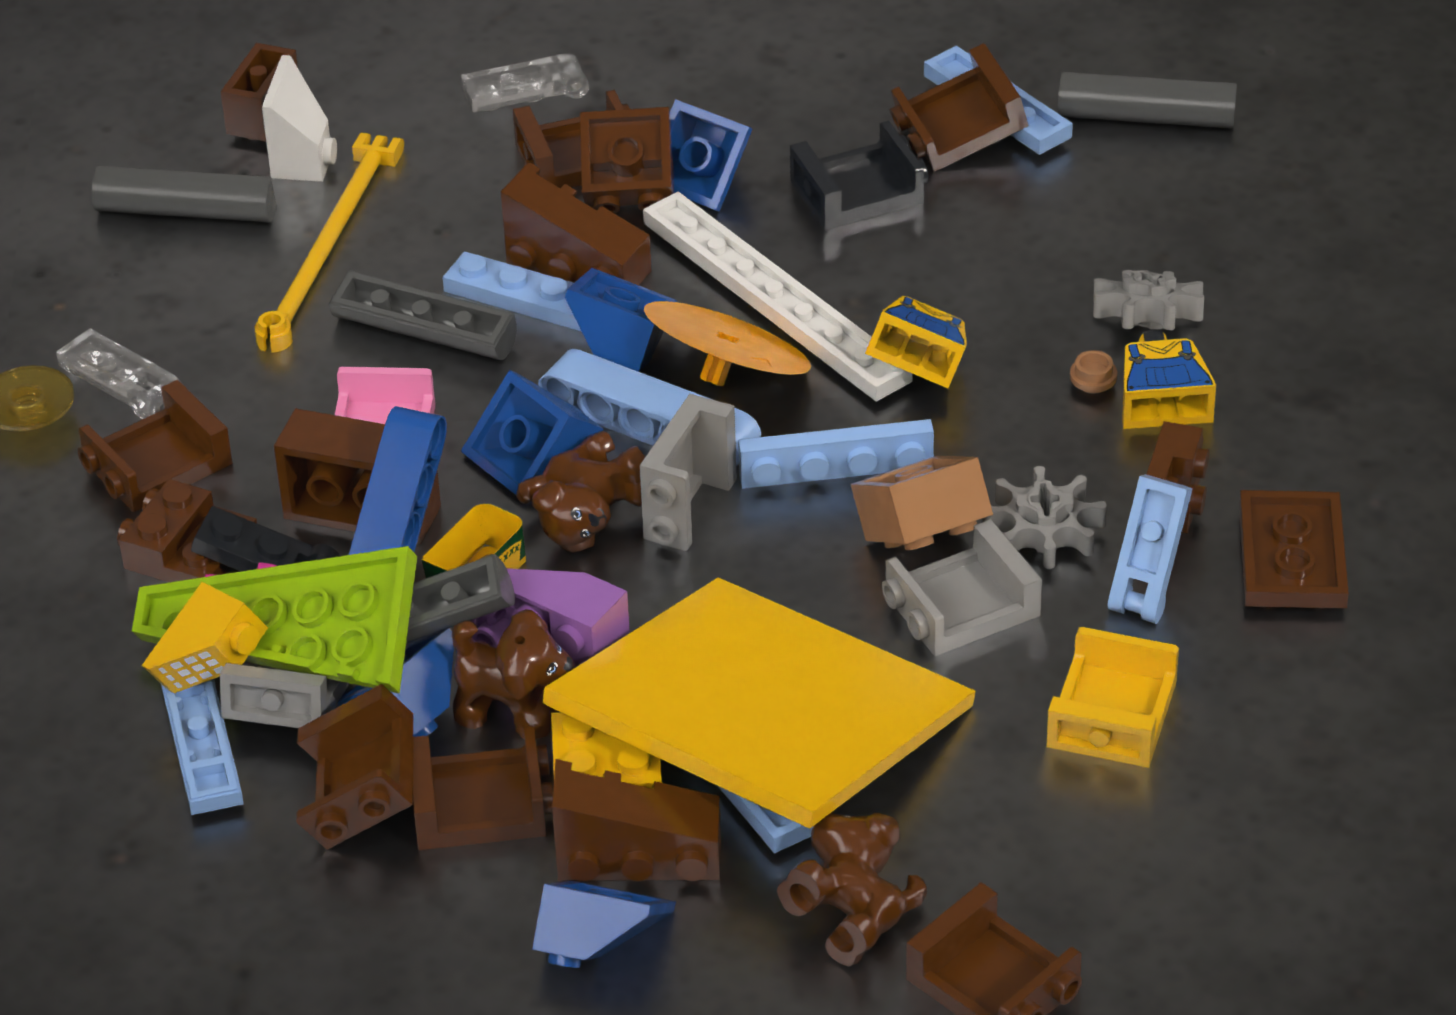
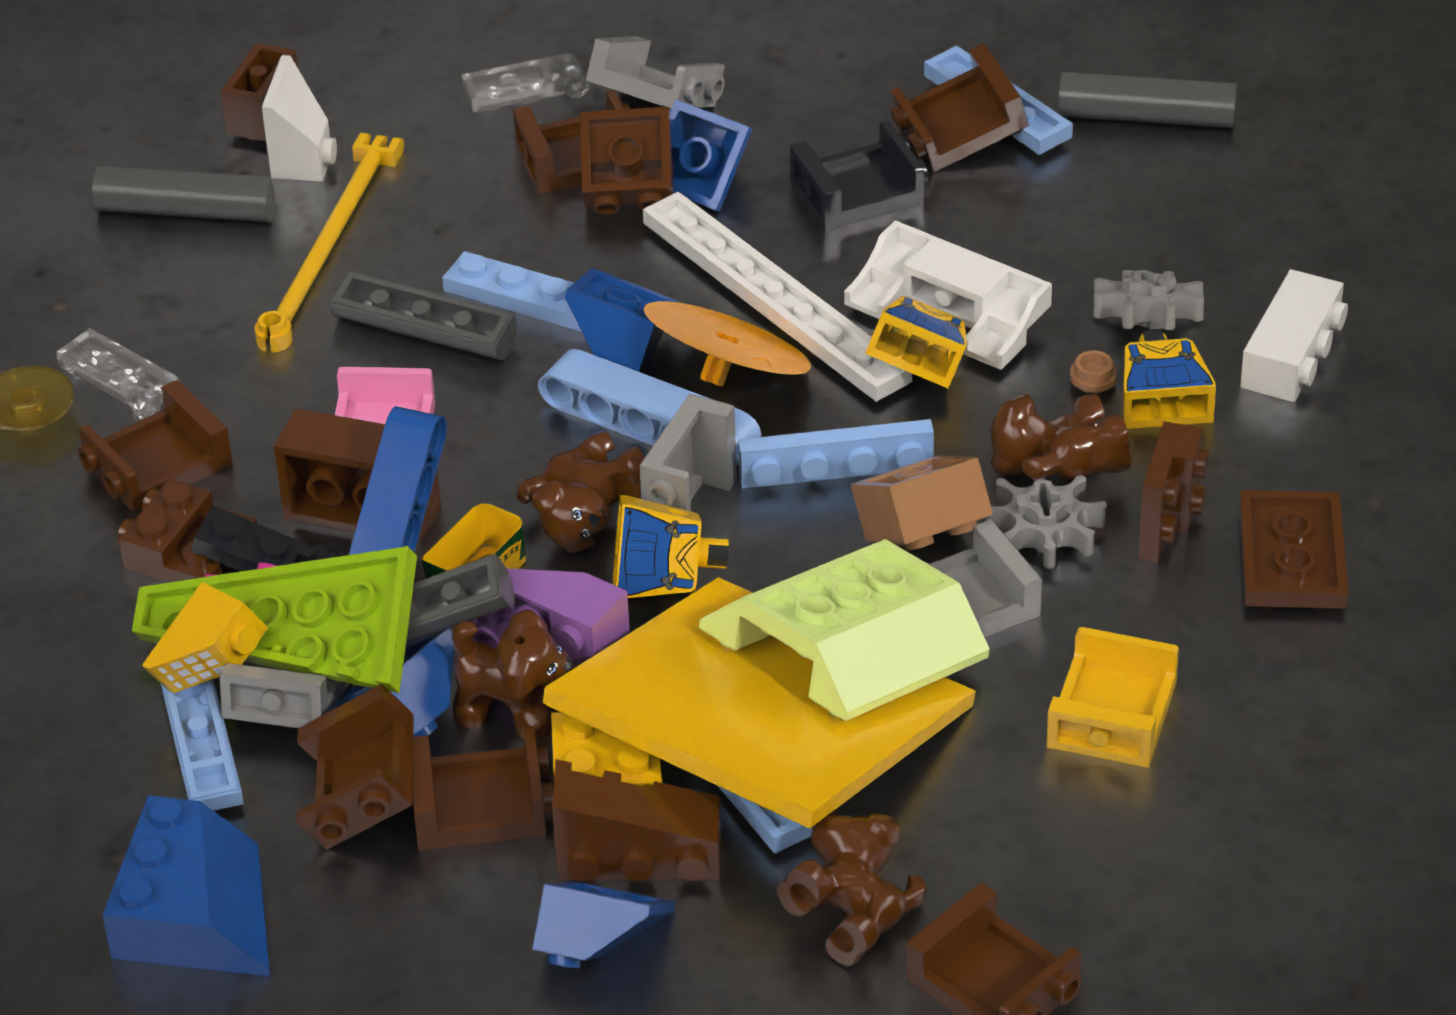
blue slope [461,370,603,495] -> none
reddish brown wedge [501,162,652,285] -> none
light blue plate [1108,474,1193,624] -> none
none -> blue wedge [103,795,270,977]
none -> light grey panel [586,36,724,108]
none -> torso [612,495,729,598]
none -> yellowish green slope [699,539,990,721]
none -> white bracket [844,220,1052,370]
none -> reddish brown animal [990,394,1131,481]
none -> white brick [1240,269,1348,402]

